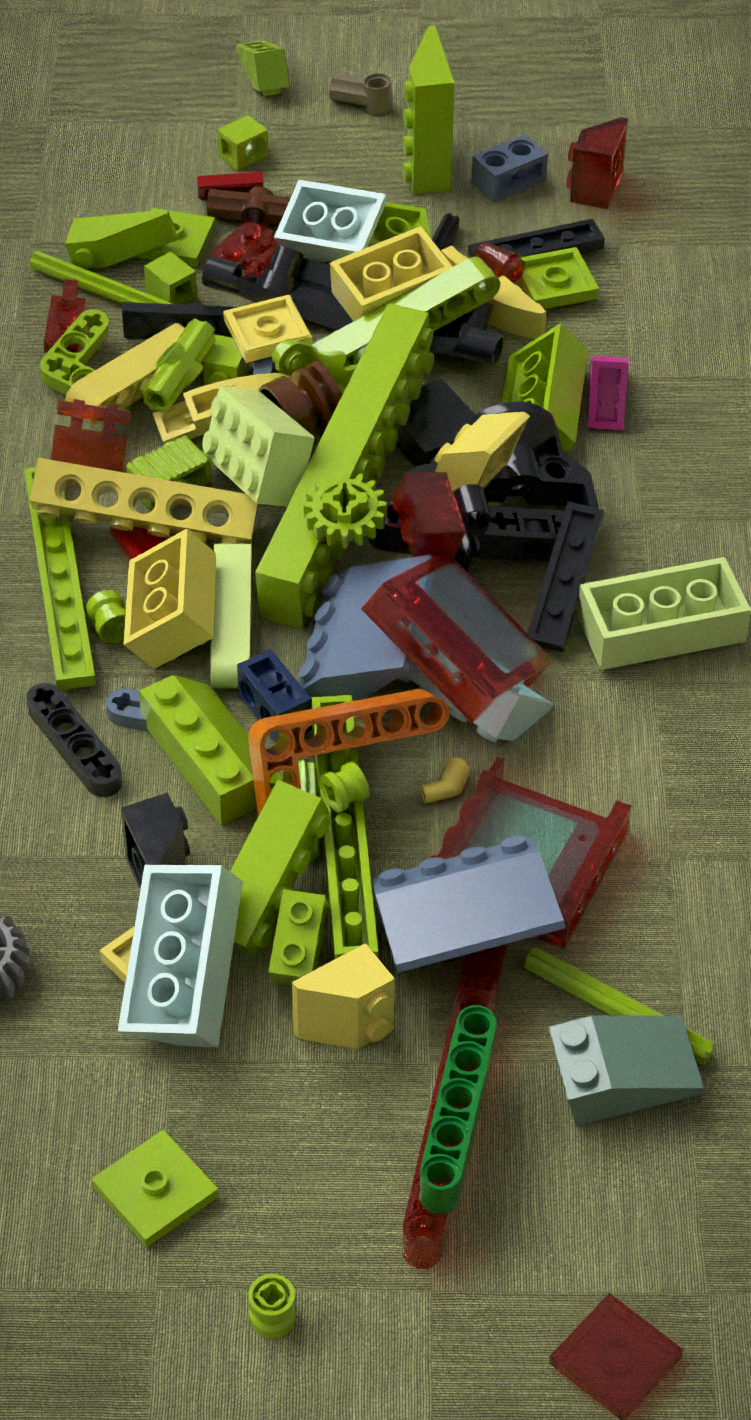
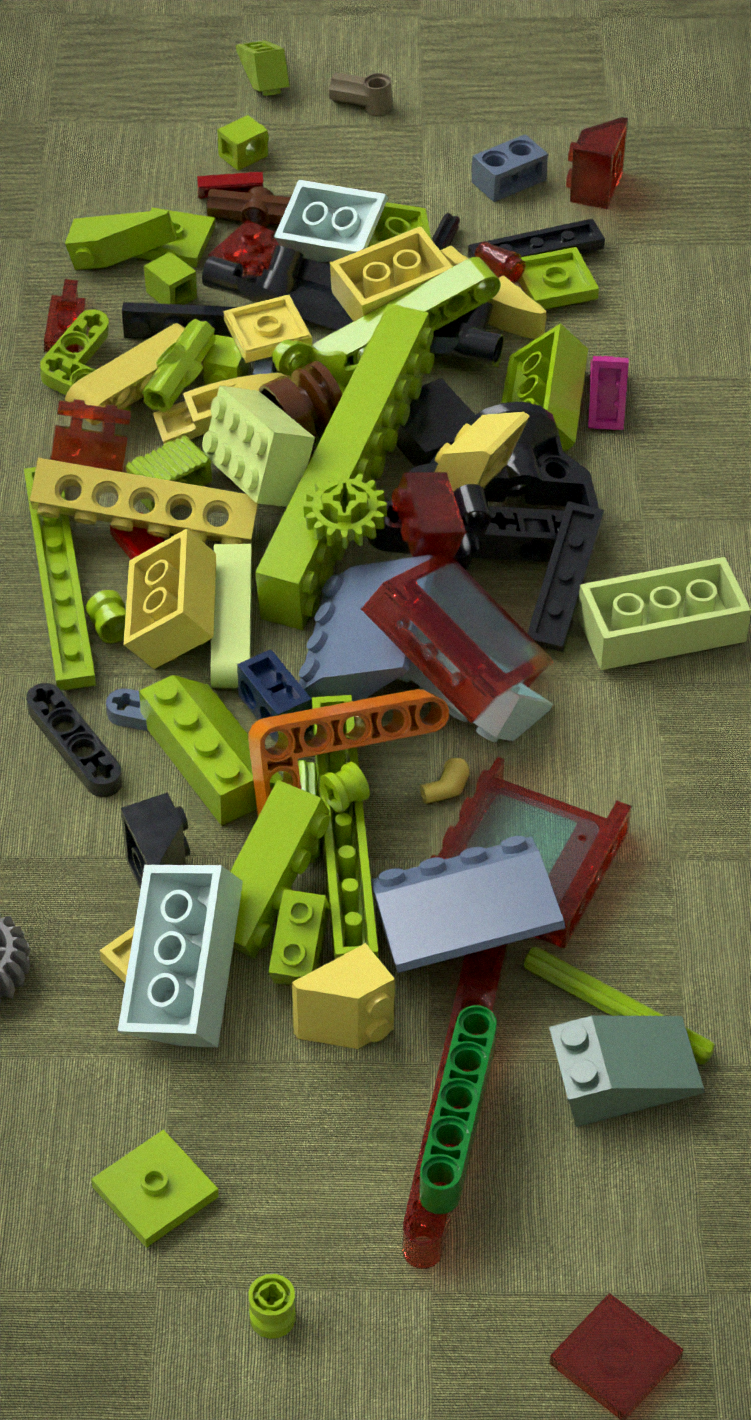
lime axle [29,251,172,305] -> none
lime slope [402,25,455,195] -> none

